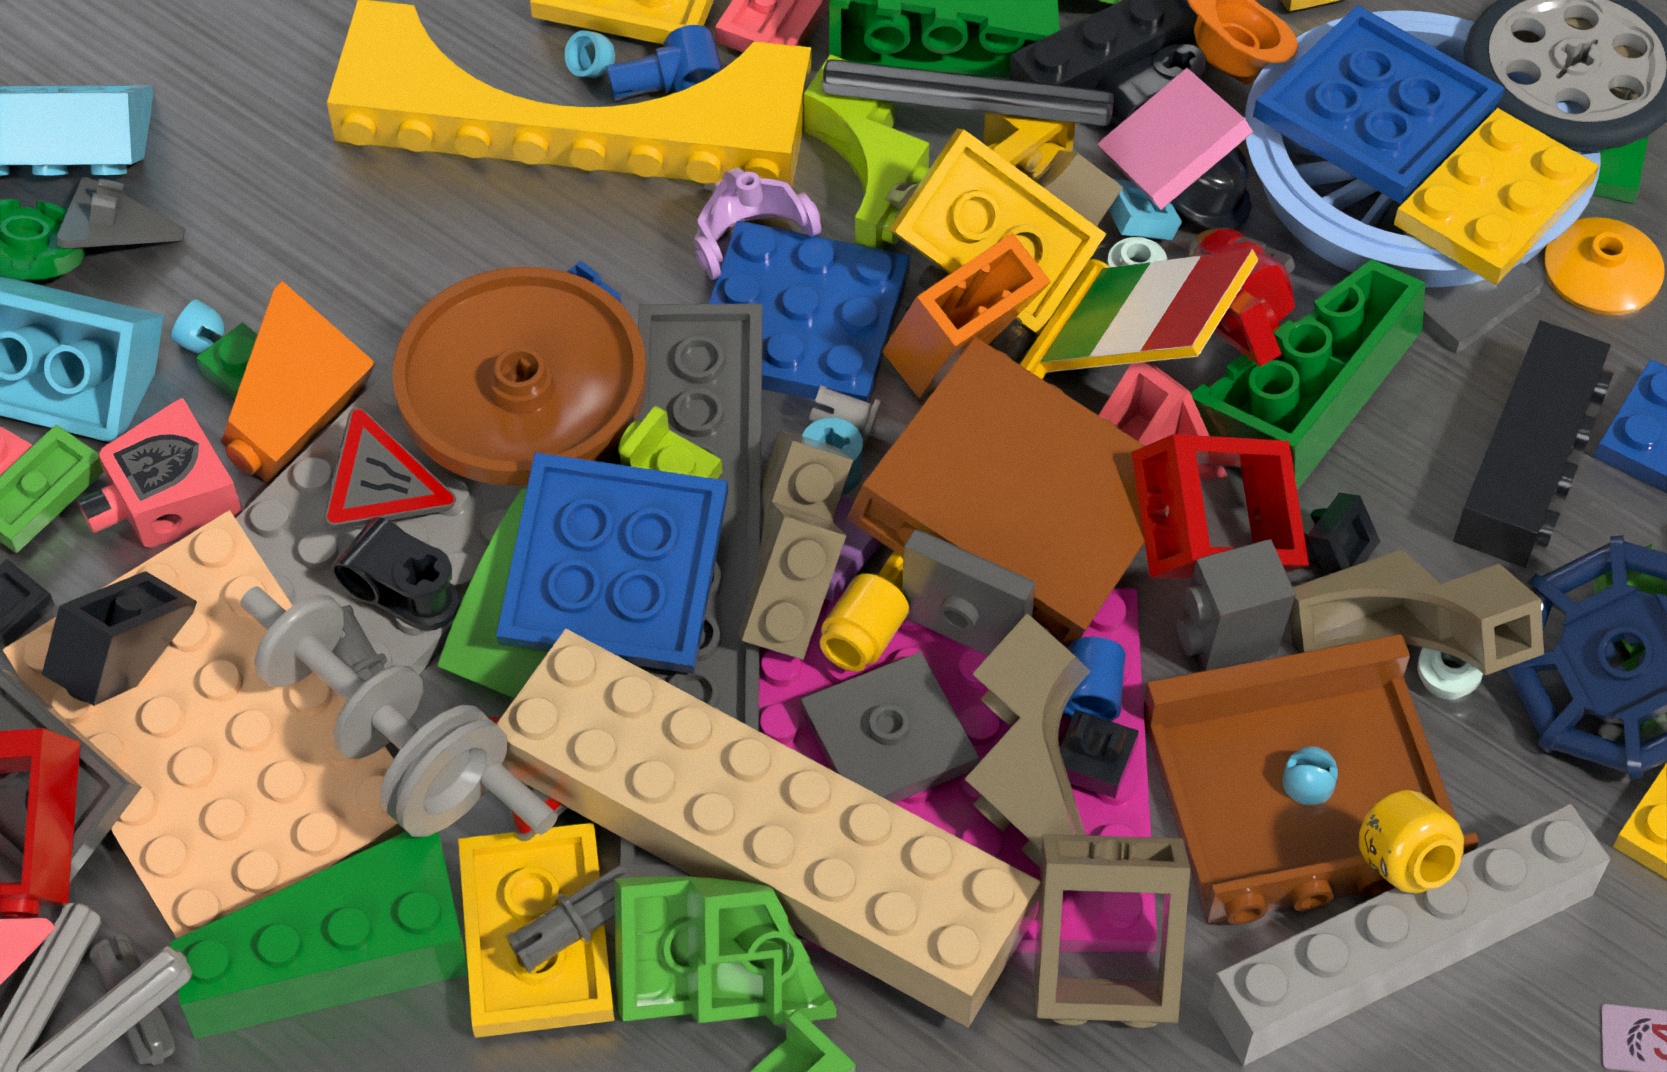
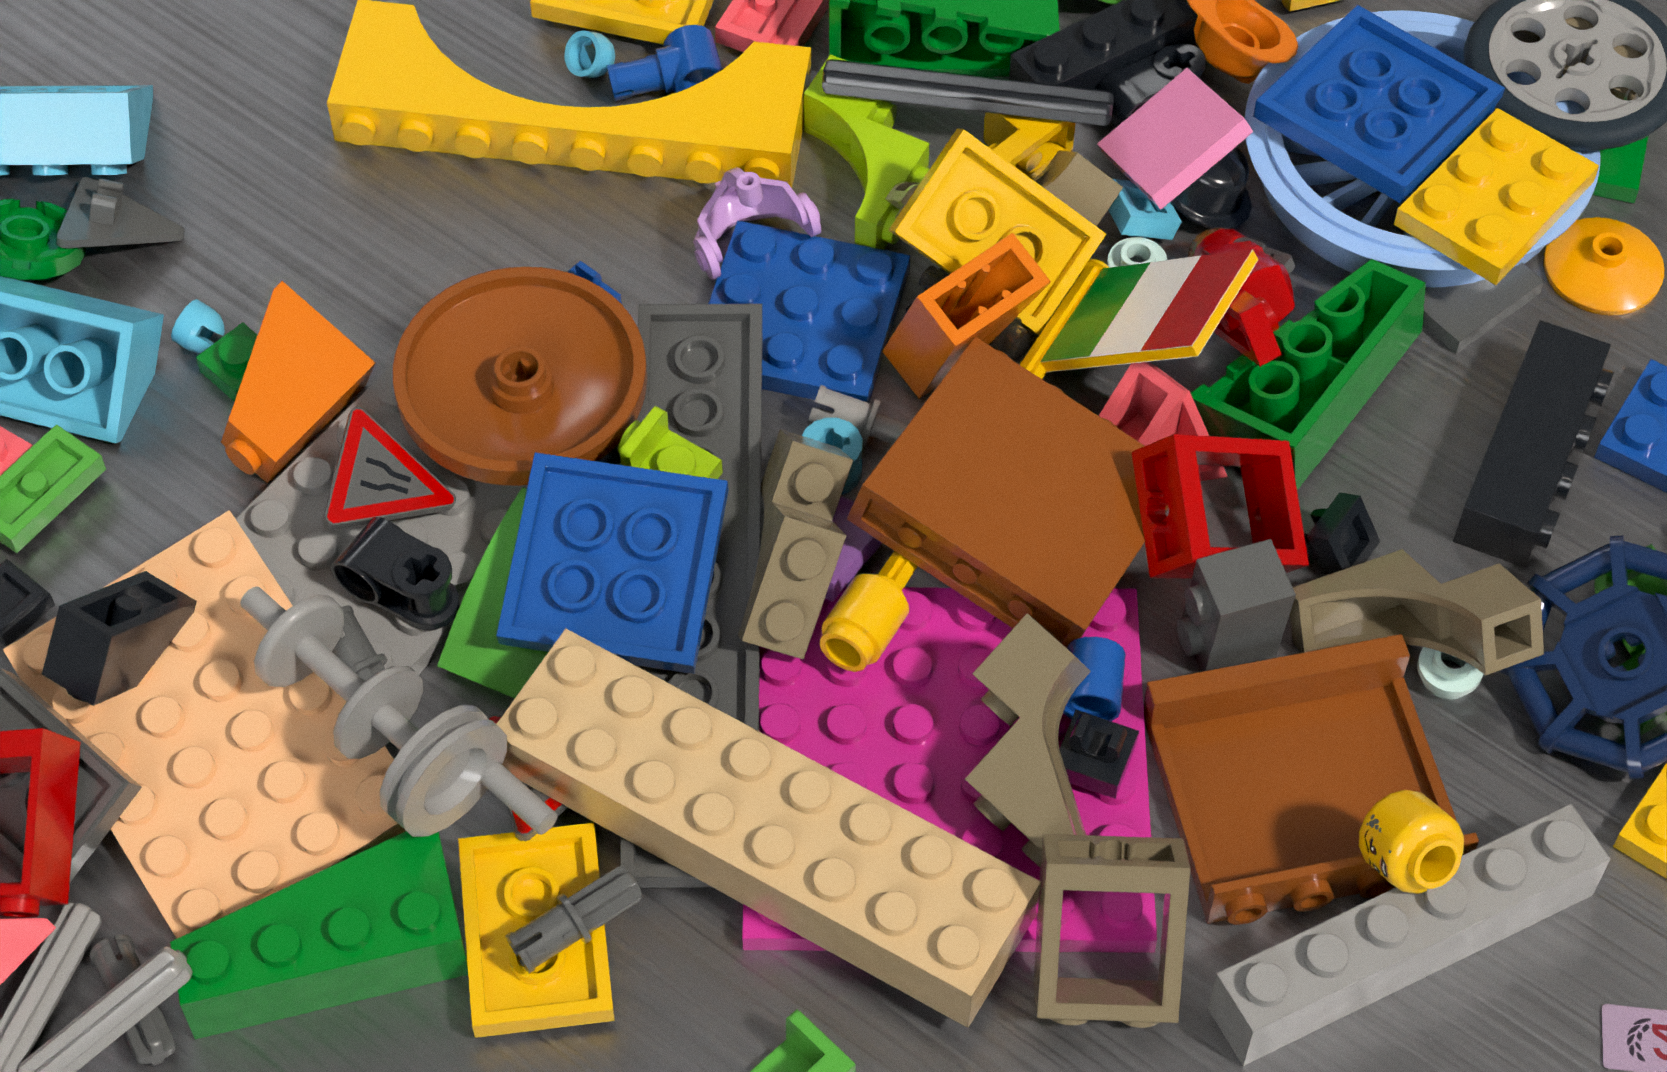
coral torso [77,398,242,548] -> none
bright green slope [614,876,836,1025] -> none
dark grey plate [800,652,979,803] -> none
dark grey plate [902,529,1036,656] -> none
medium azure hinge [1282,746,1338,805] -> none

